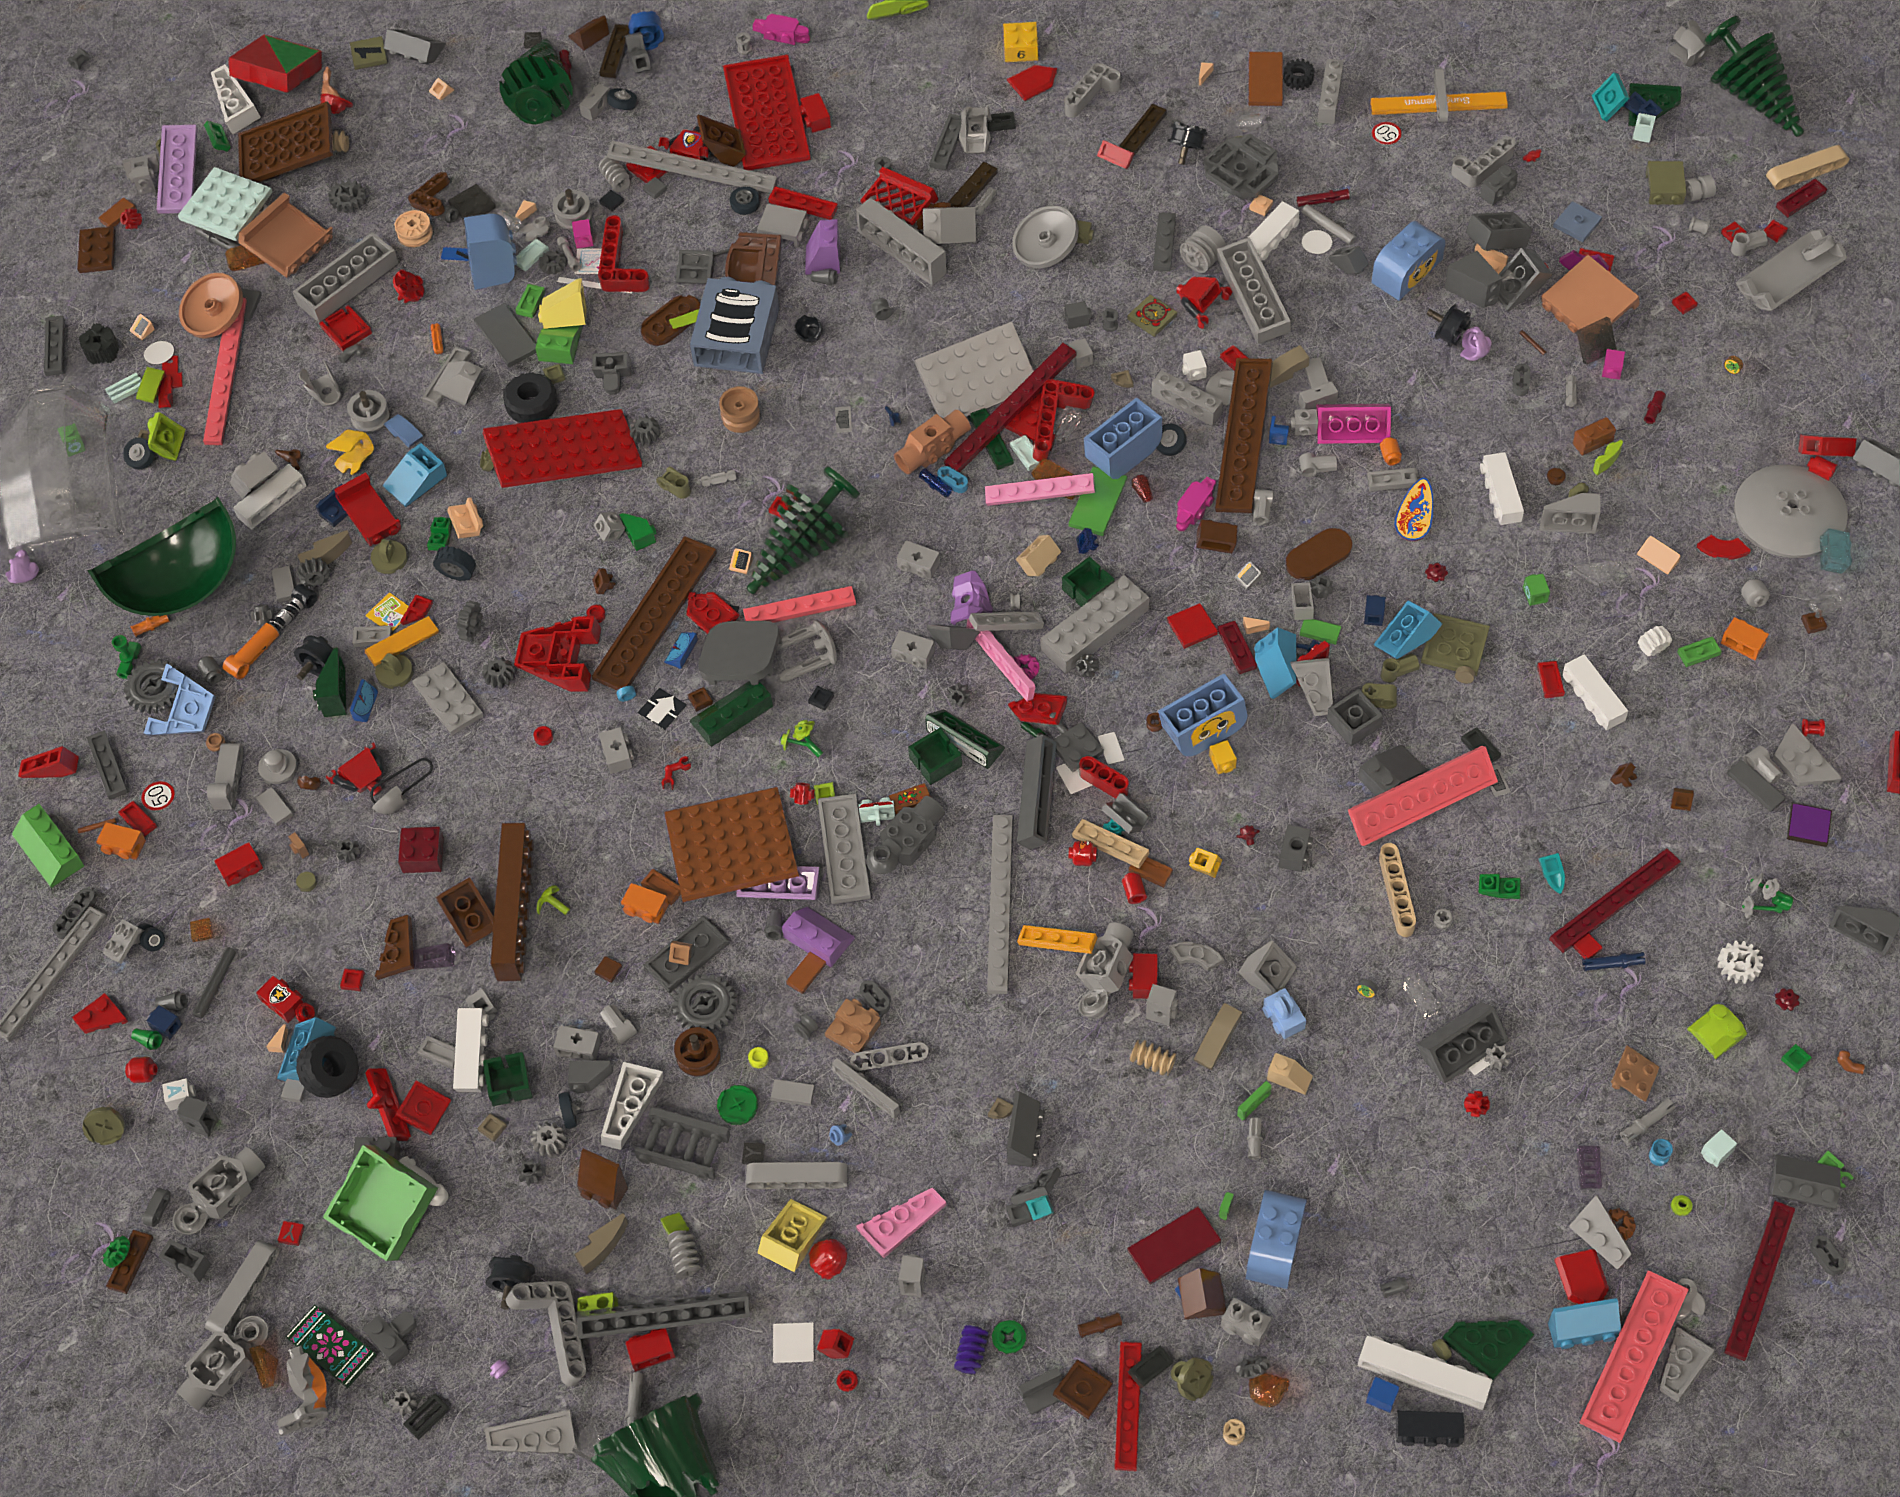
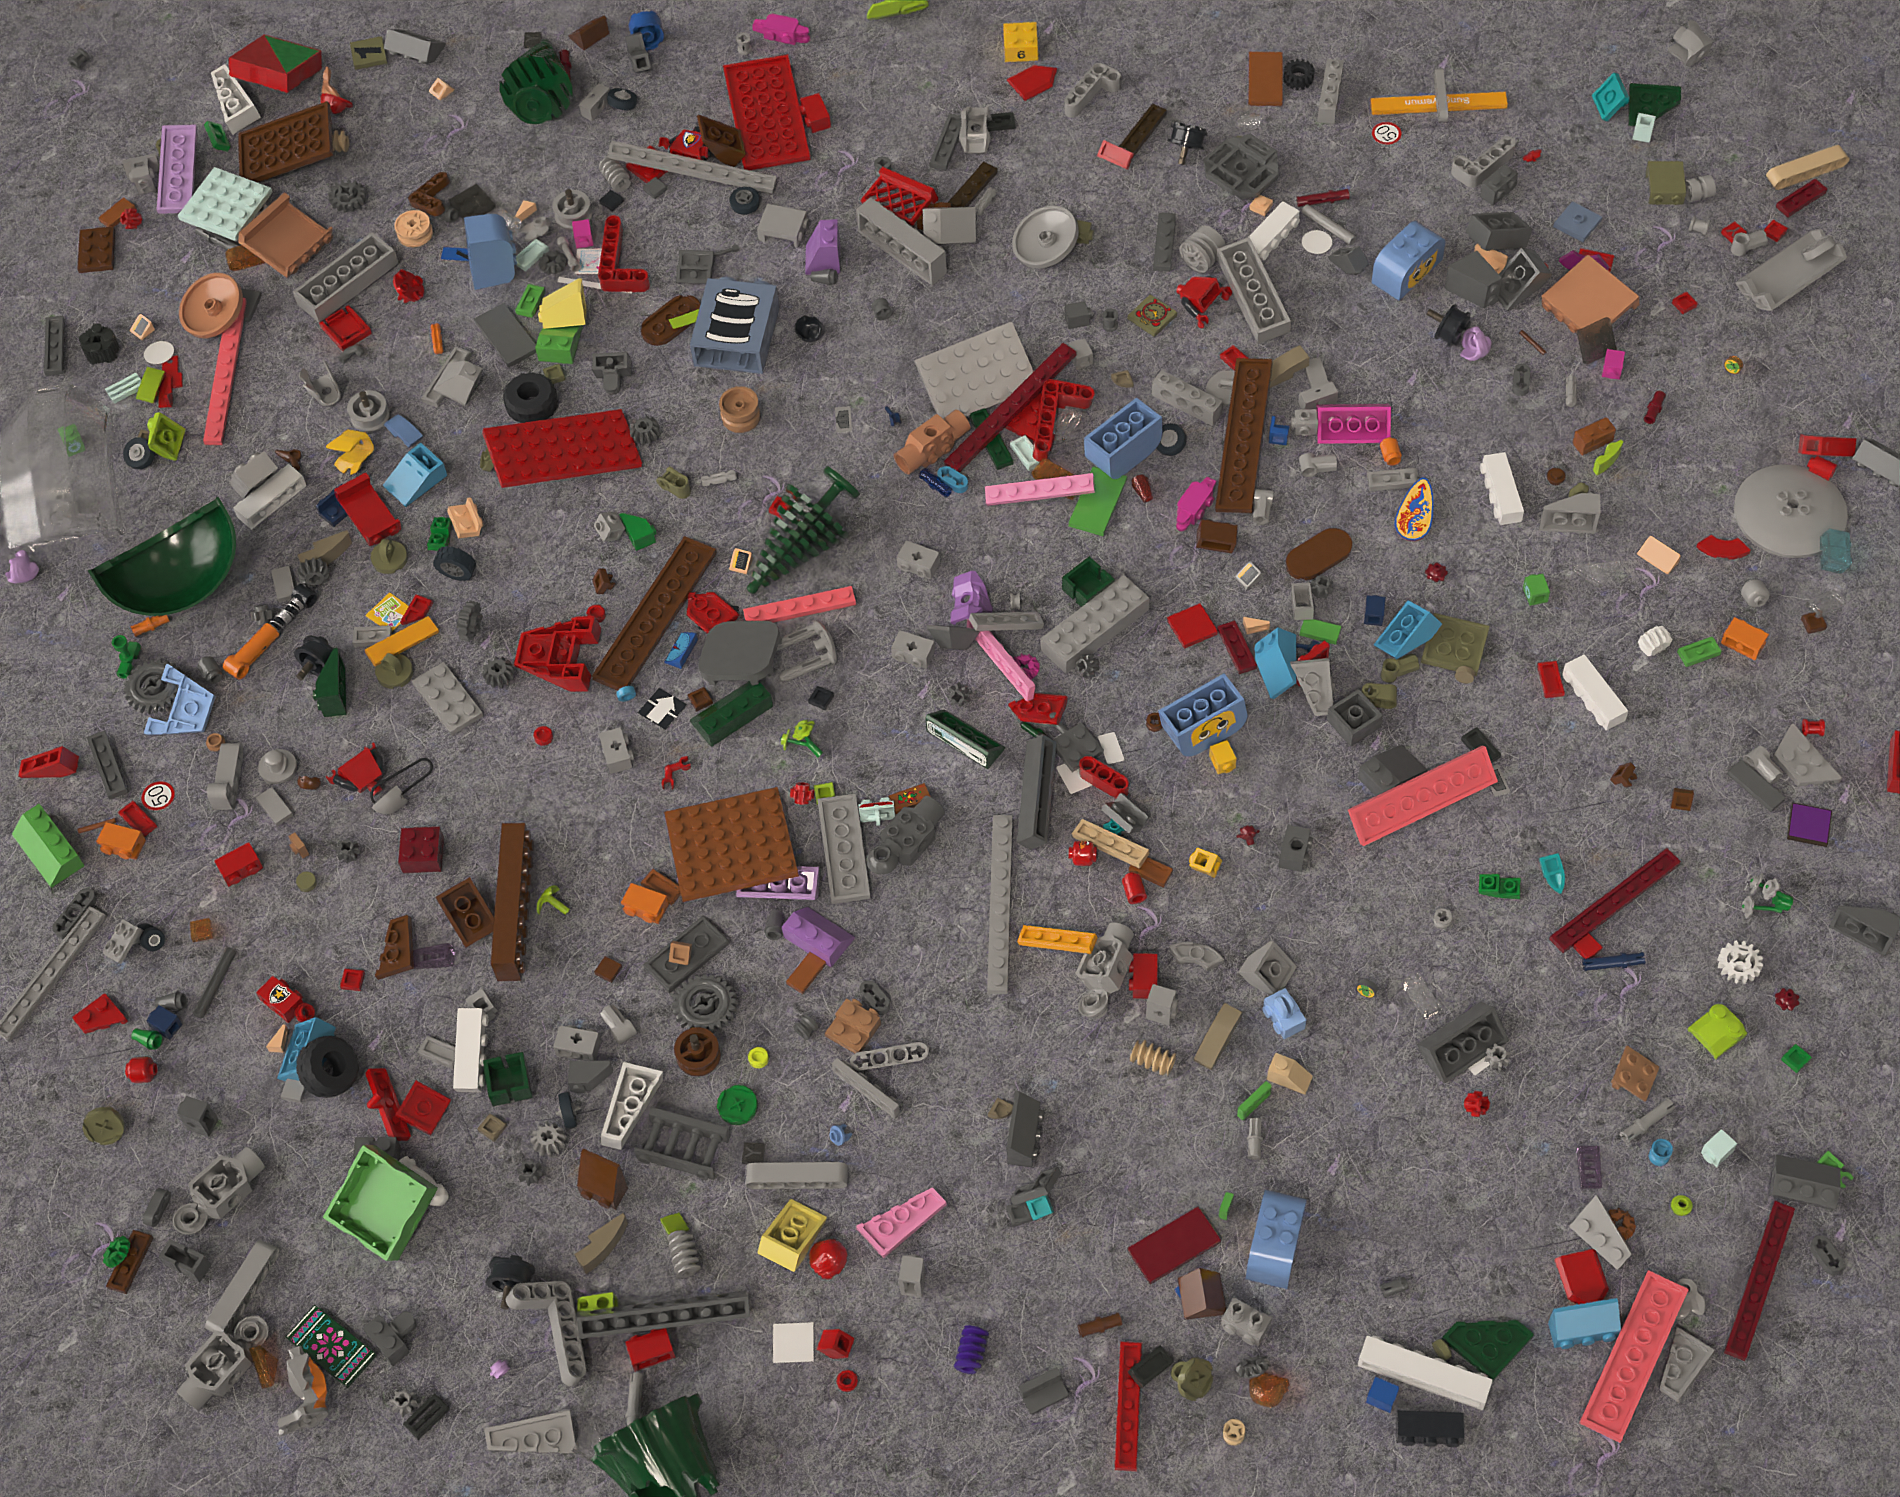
white brick [162,1079,196,1111] -> none
red tile [277,1221,305,1246] -> none
slope [350,679,378,722] -> none
dark brown plate [599,24,630,78] -> none
reddish brown slope [725,232,781,285] -> none
red plate [768,186,838,220] -> none
light grey tile [771,1079,815,1106] -> none
dark green piece [908,728,962,785] -> none
green gear [992,1320,1026,1355] -> none
tan brick [1016,535,1061,576] -> none
reddish brown tile [1053,1359,1113,1420] -> none
clear blue tile [1076,528,1099,554] -> none
white brick [1182,350,1207,381] -> none
light nougat piece [1199,63,1214,85] -> none
tan beam [1379,843,1416,937] -> none
dark blue slope [1624,91,1663,117] -> none
dark green plant [1704,15,1804,137] -> none
dark orange arm [1837,1050,1865,1075] -> none

